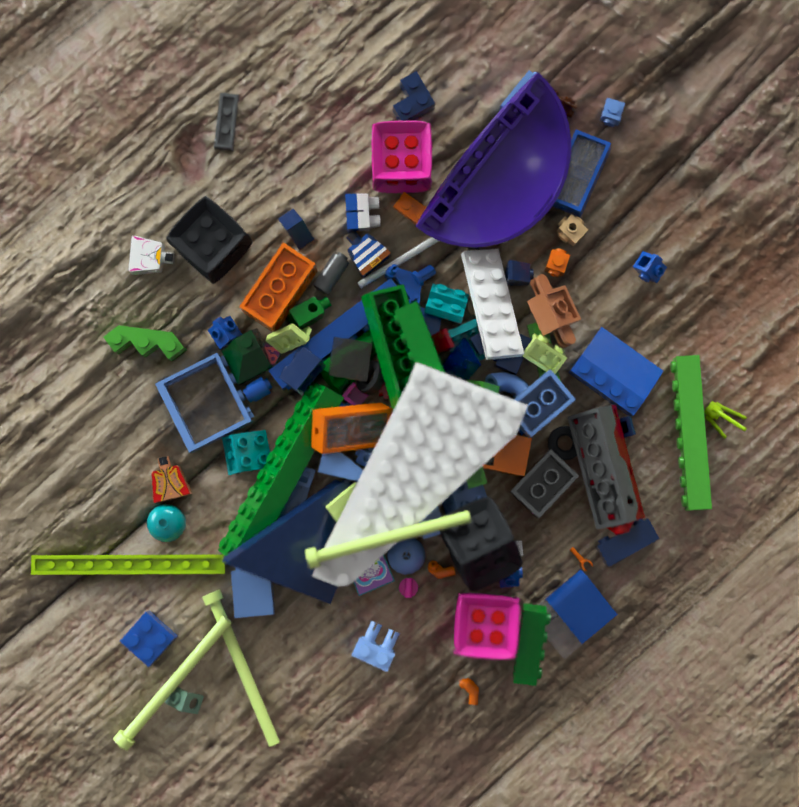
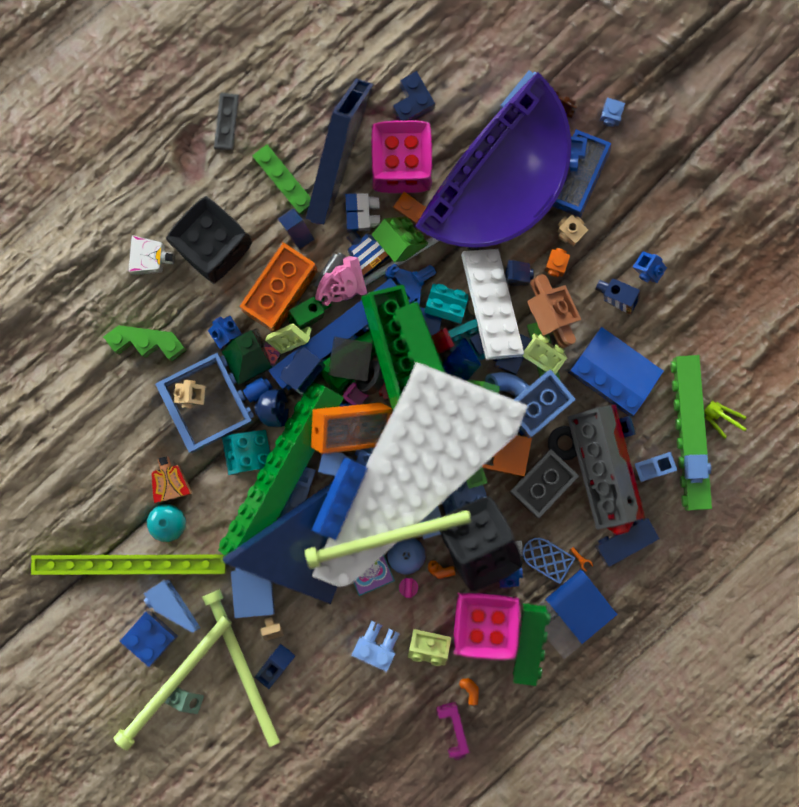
none -> medium blue slope [144,579,201,633]
none -> tan brick [174,380,205,408]
none -> bright green plate [252,144,311,215]
none -> dark blue slope [254,644,295,689]
none -> dark blue cylinder [255,389,289,428]
none -> tan tile [261,617,284,641]
none -> dark blue slope [306,78,374,225]
none -> blue brick [312,458,368,541]
none -> bright pink piece [315,256,367,306]
none -> bright green slope [372,217,429,262]
none -> yellowish green bracket [408,629,452,666]
none -> magenta panel [437,702,469,760]
none -> medium blue window [523,538,575,584]
none -> blue plate [569,136,588,172]
none -> dark blue torso [595,278,640,315]
none -> medium blue brick [635,452,677,482]
none -> medium blue brick [684,455,711,483]

